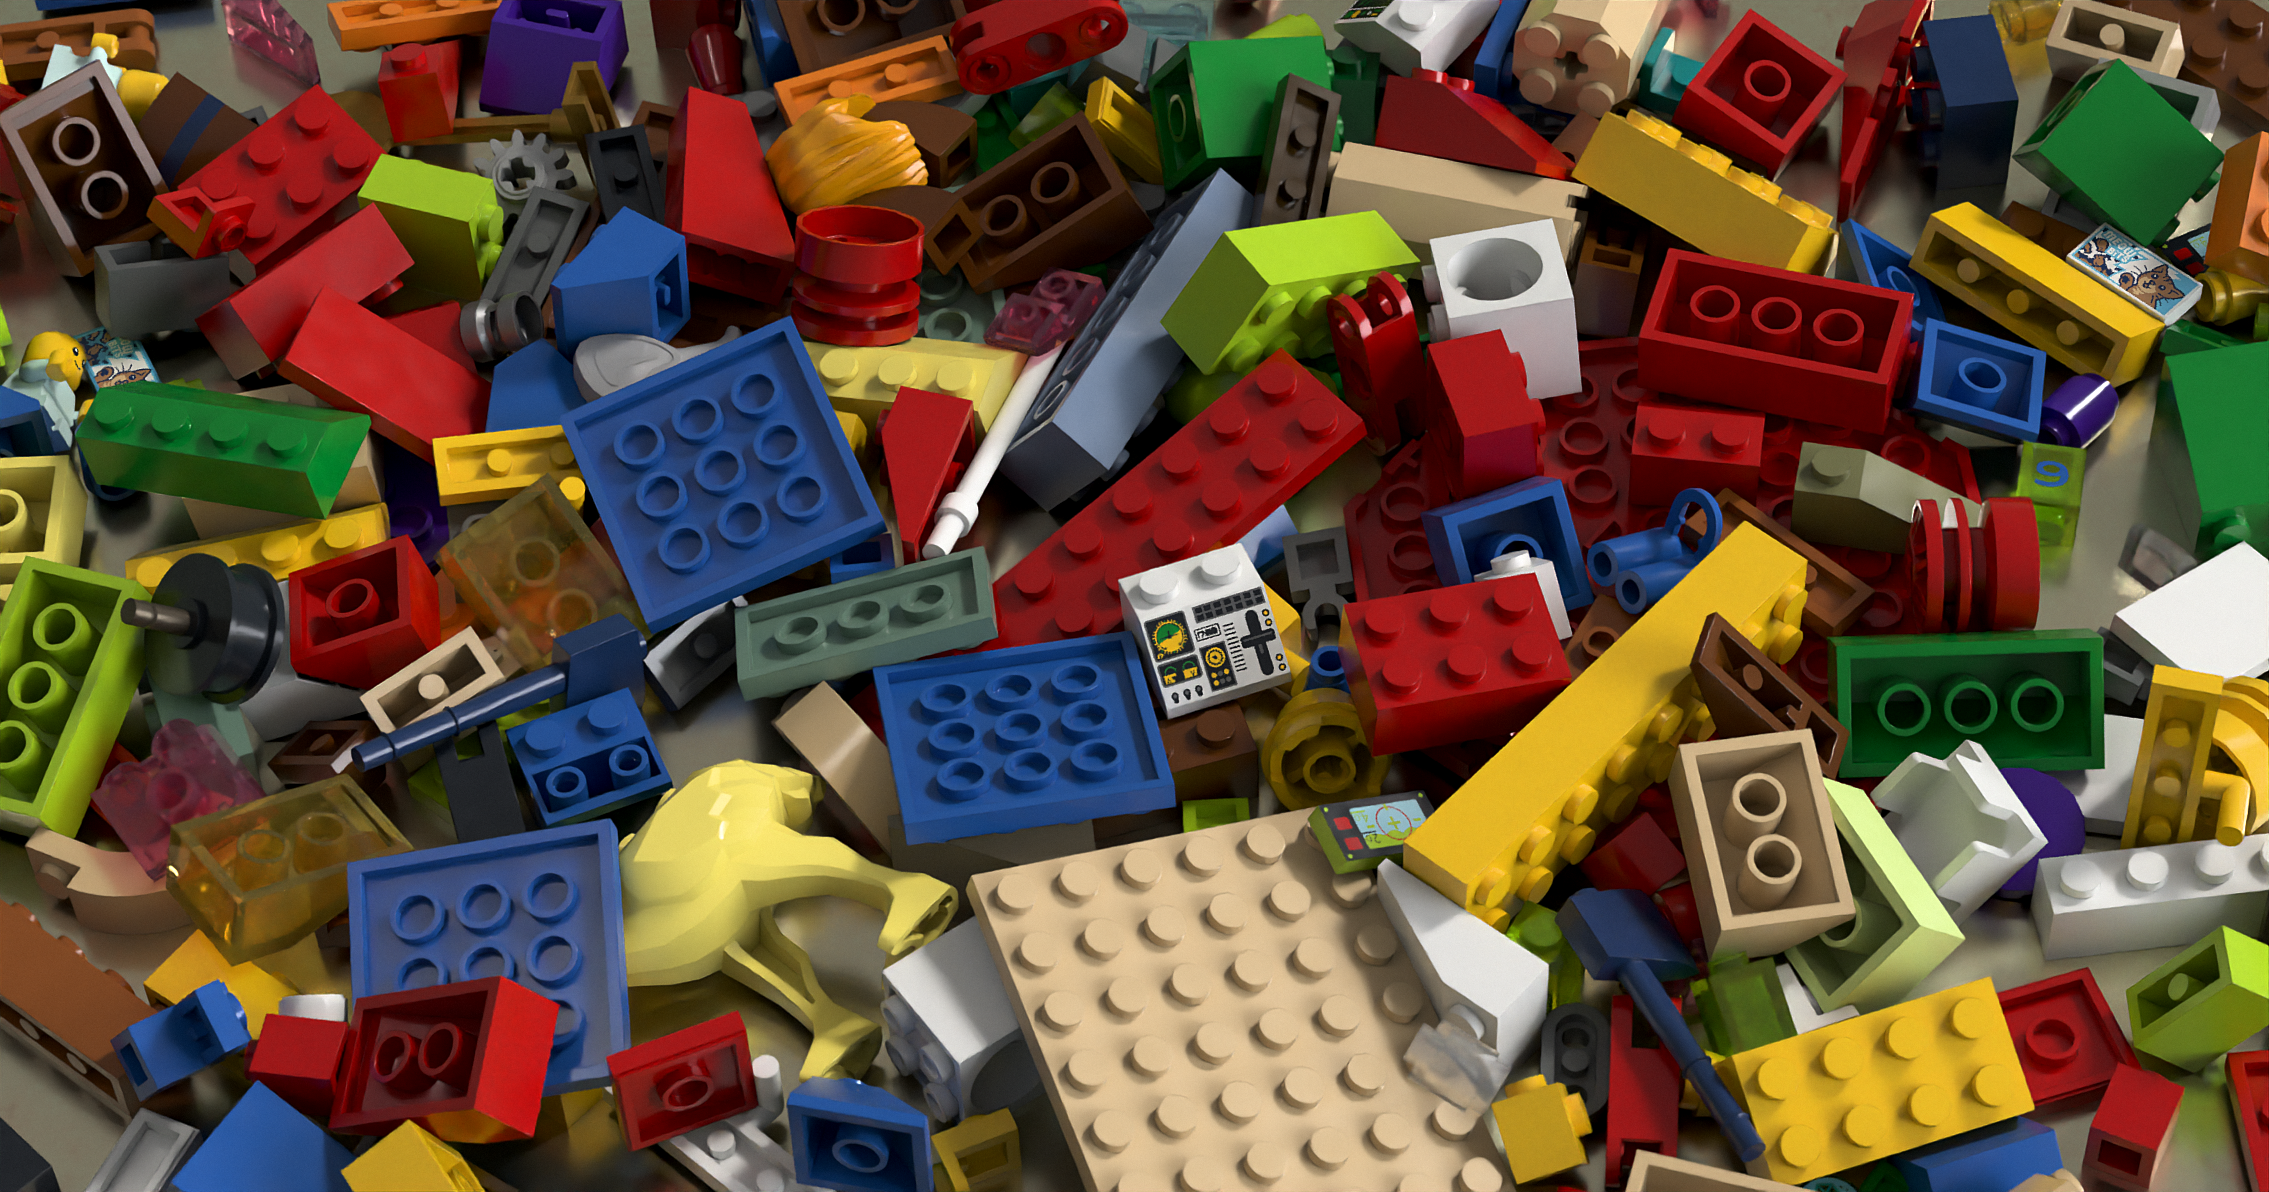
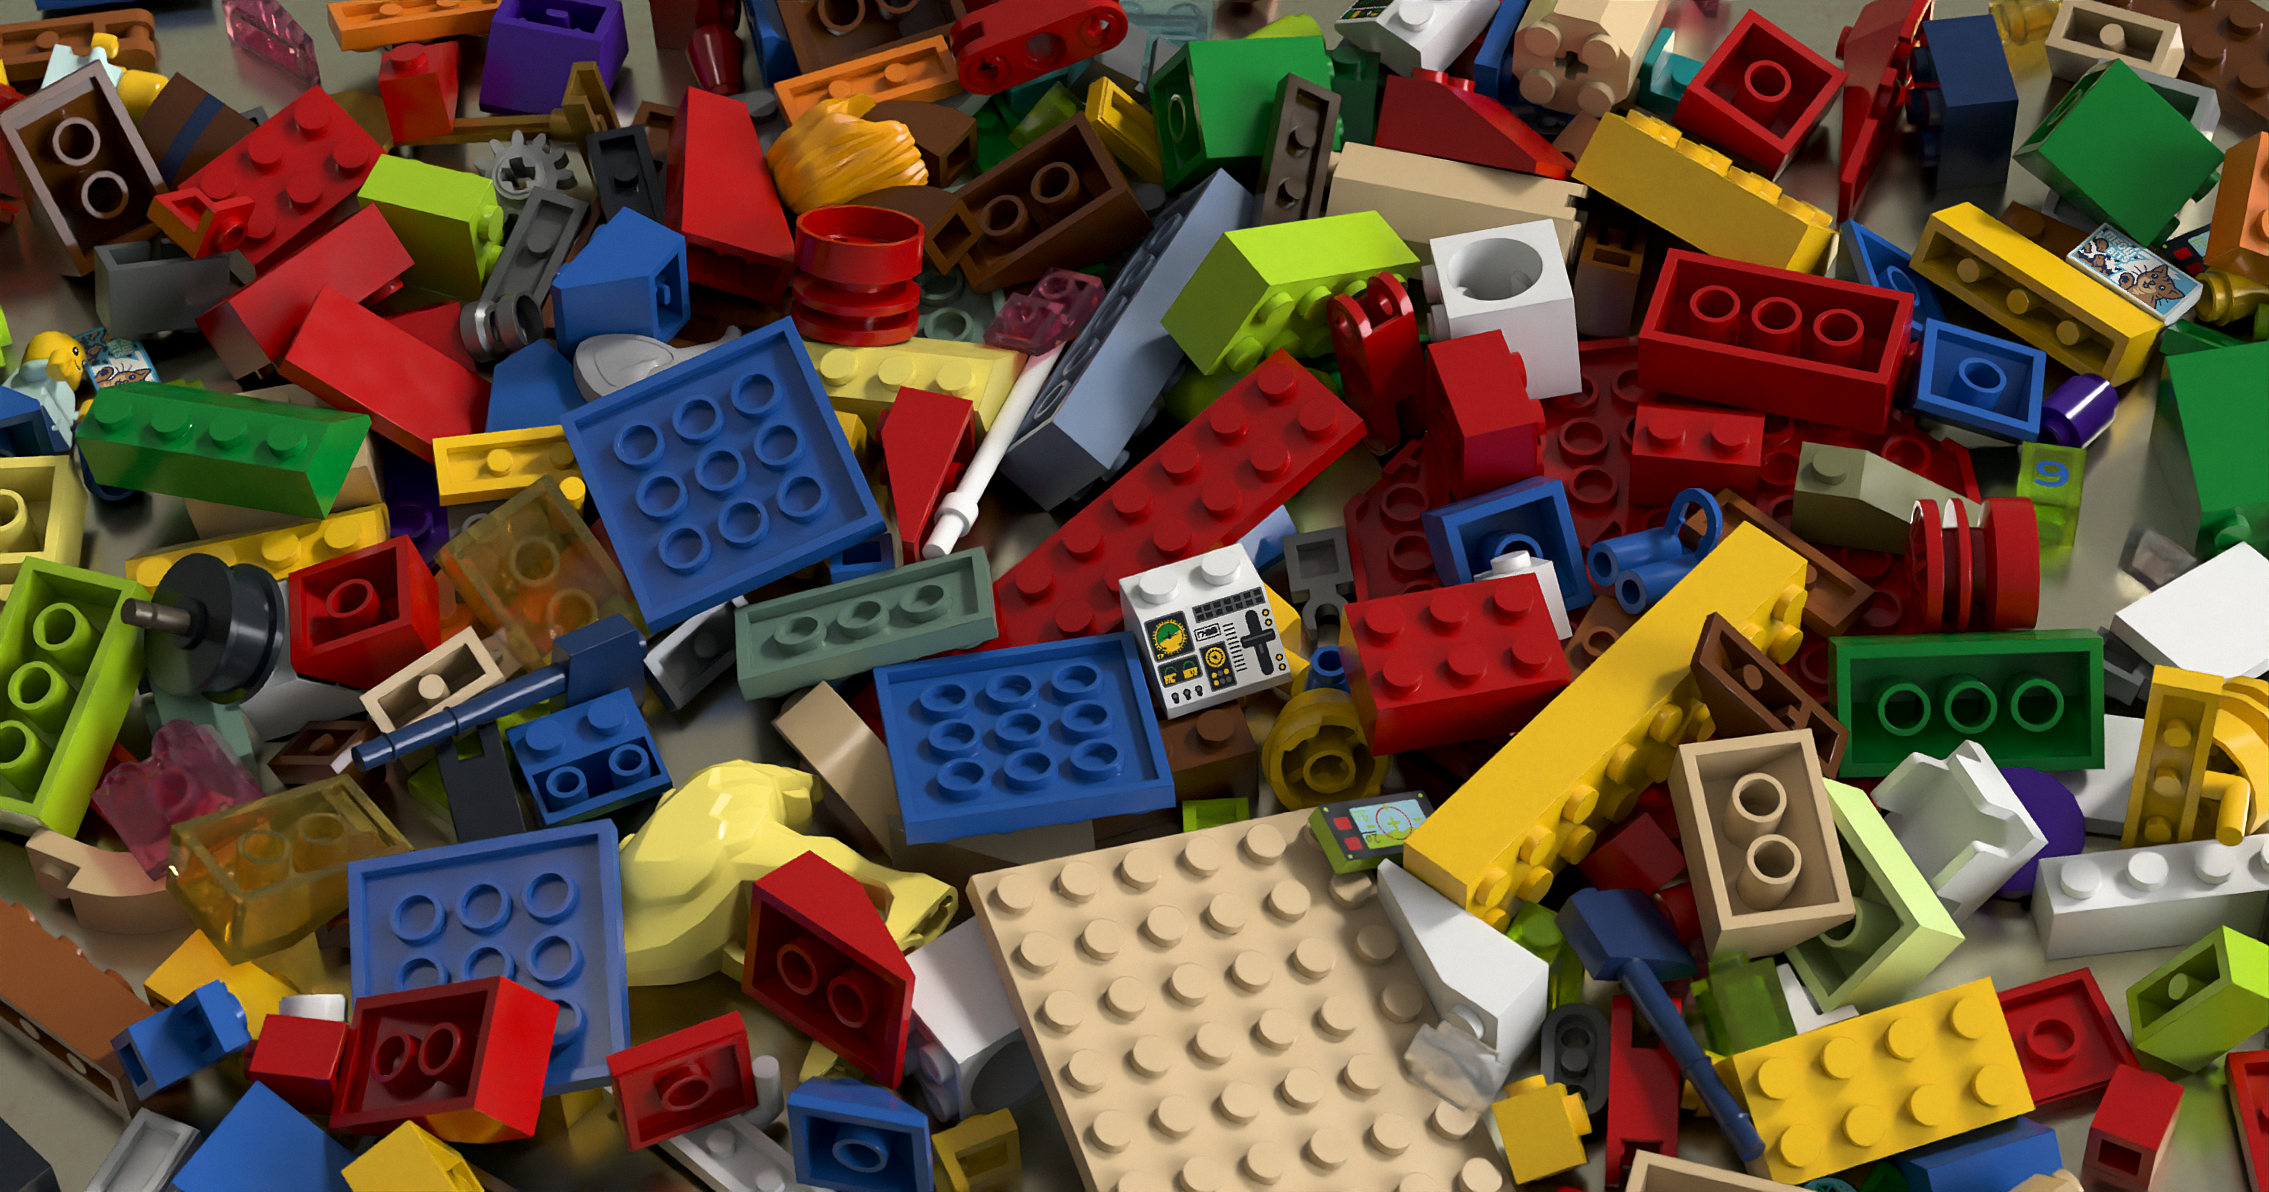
none -> red slope [741,850,916,1090]

